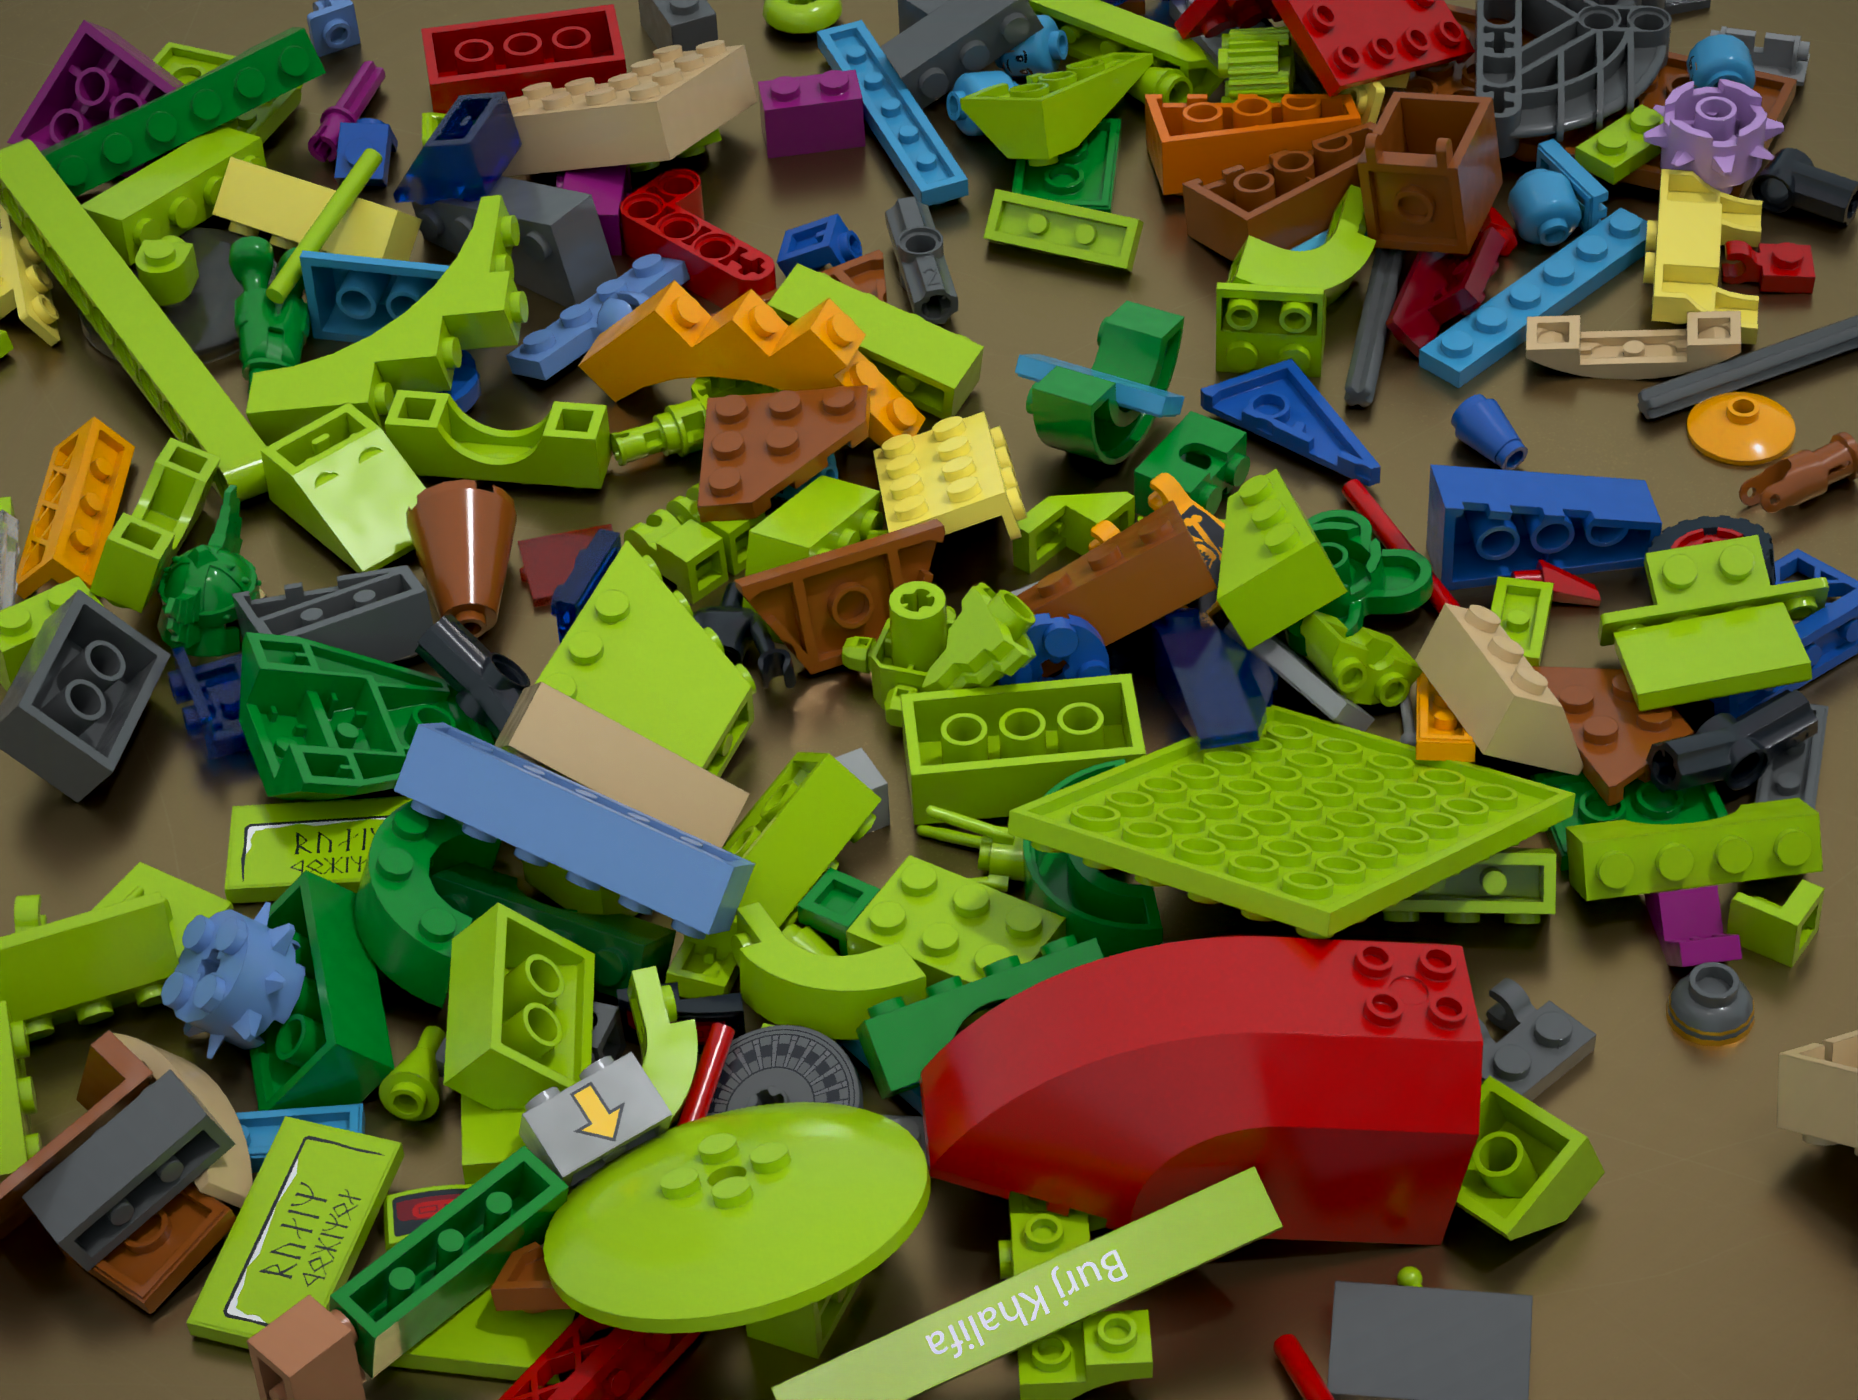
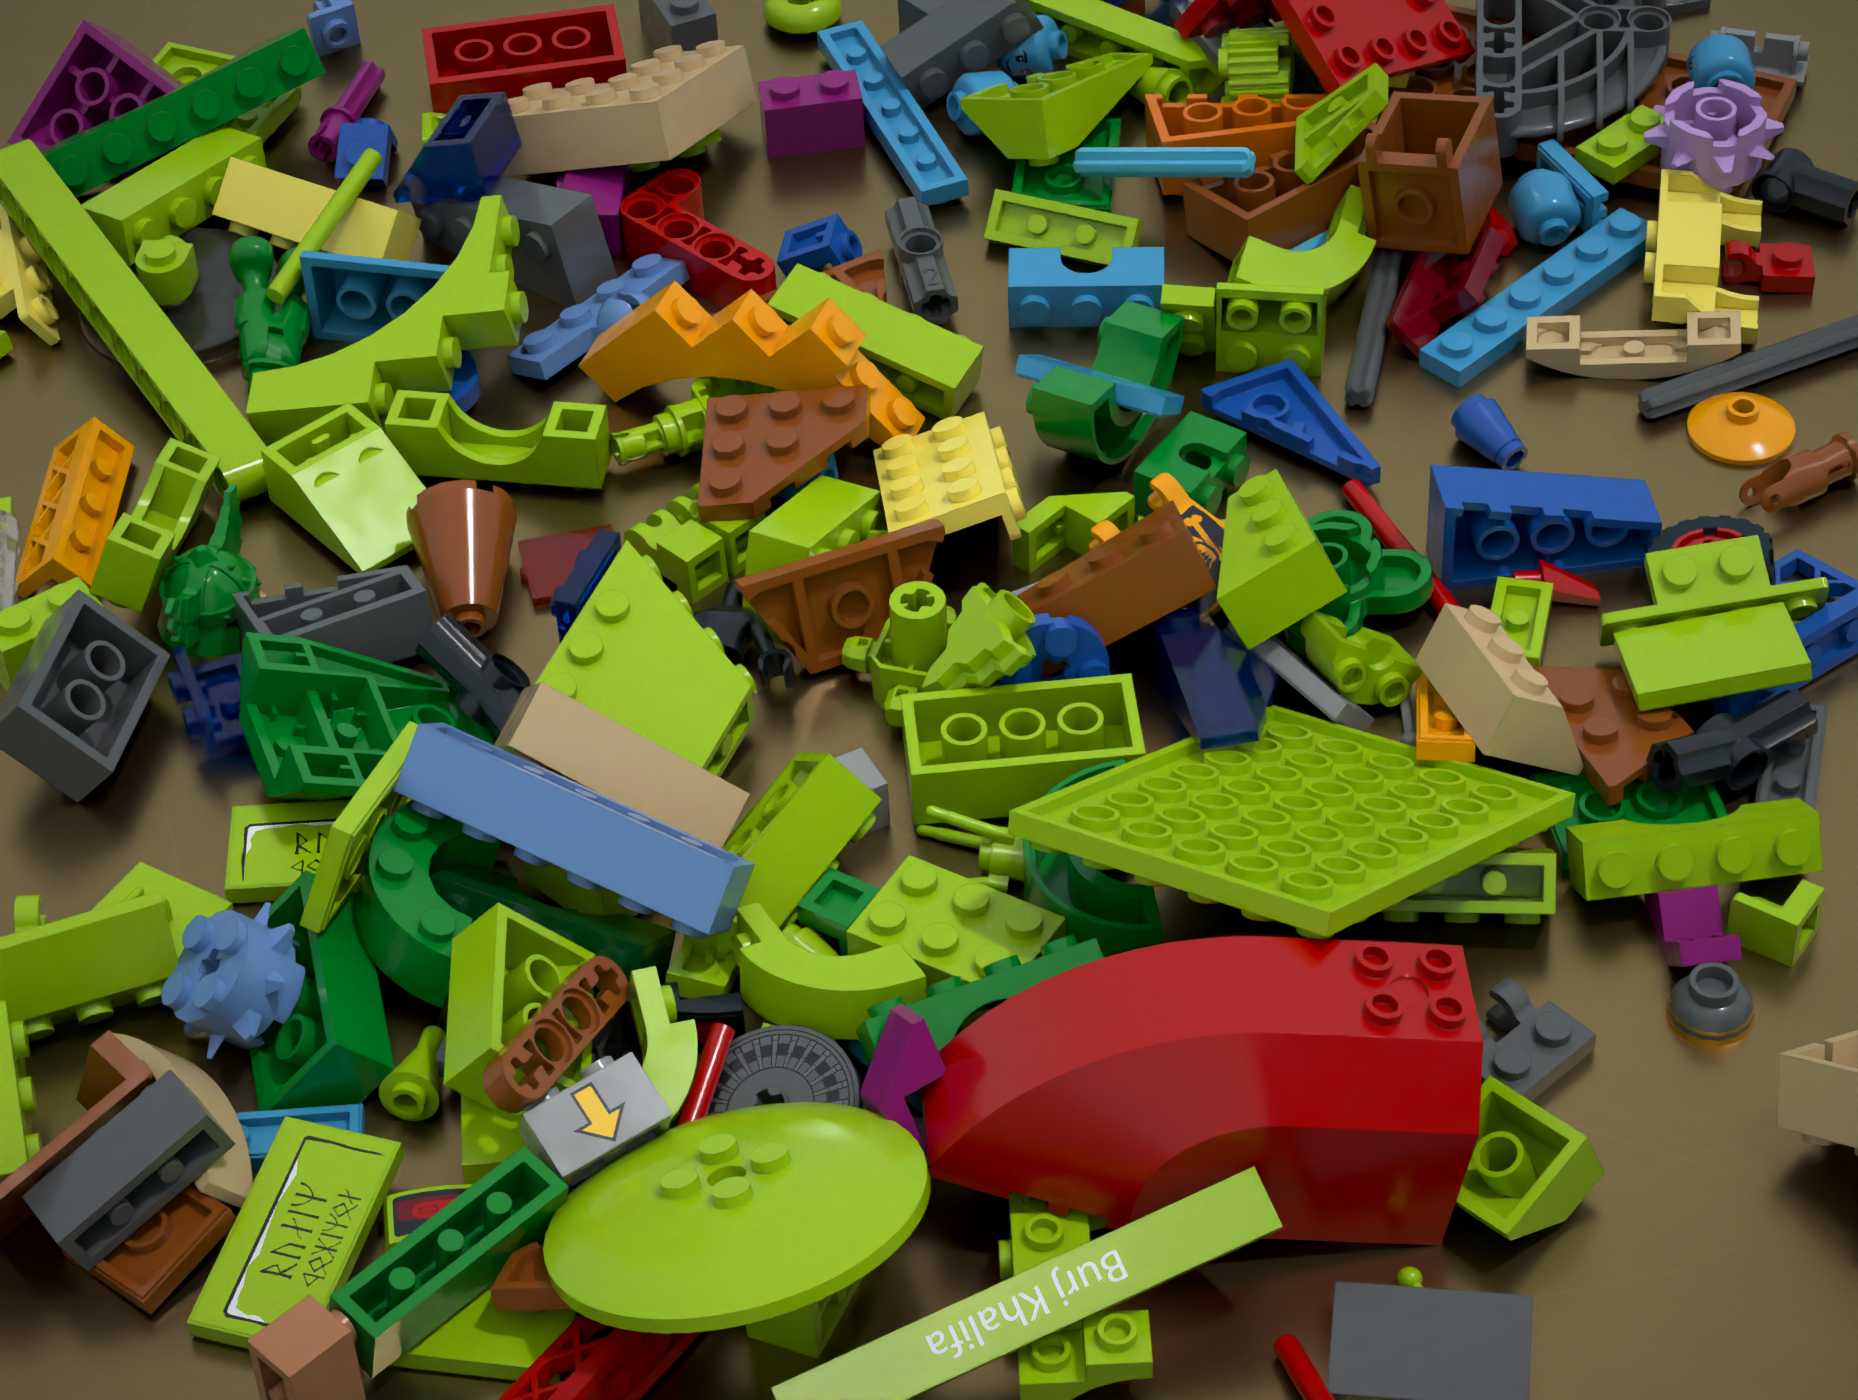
none -> lime tile [300,721,418,933]
none -> dark orange beam [482,956,629,1113]
none -> magenta slope [860,1003,946,1153]
none -> dark azure arch [1008,247,1164,328]
none -> medium azure axle [1073,147,1256,178]
none -> lime plate [1160,284,1216,356]
none -> lime wing [1294,62,1389,185]

